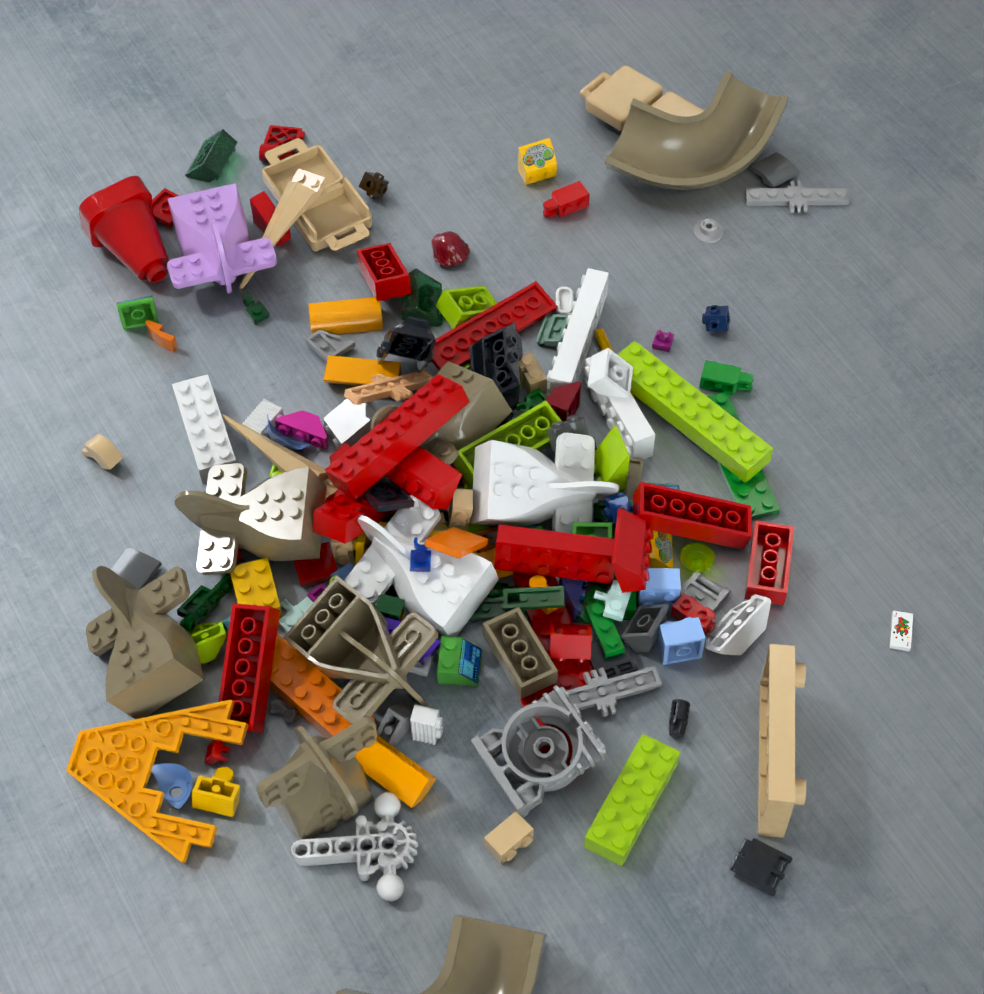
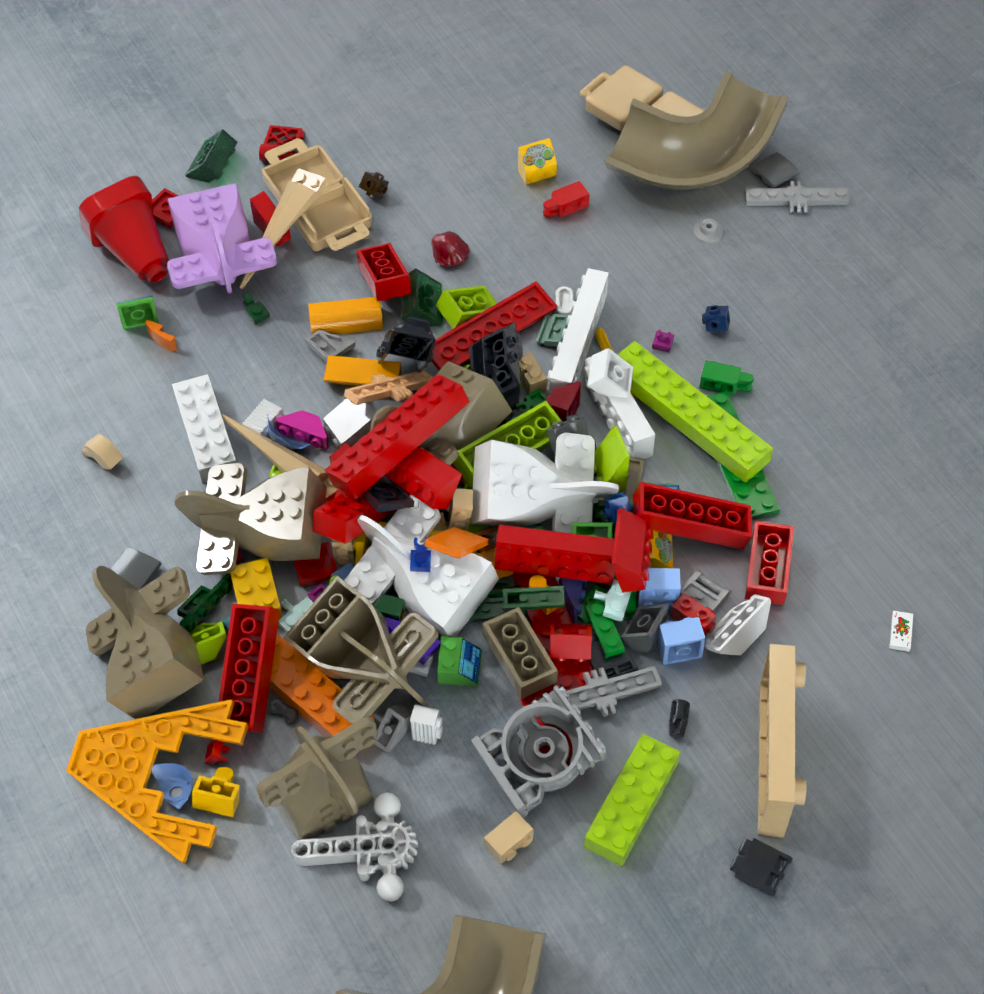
light orange brick [355,734,437,808] -> none
clear neon green piece [680,543,715,572] -> none

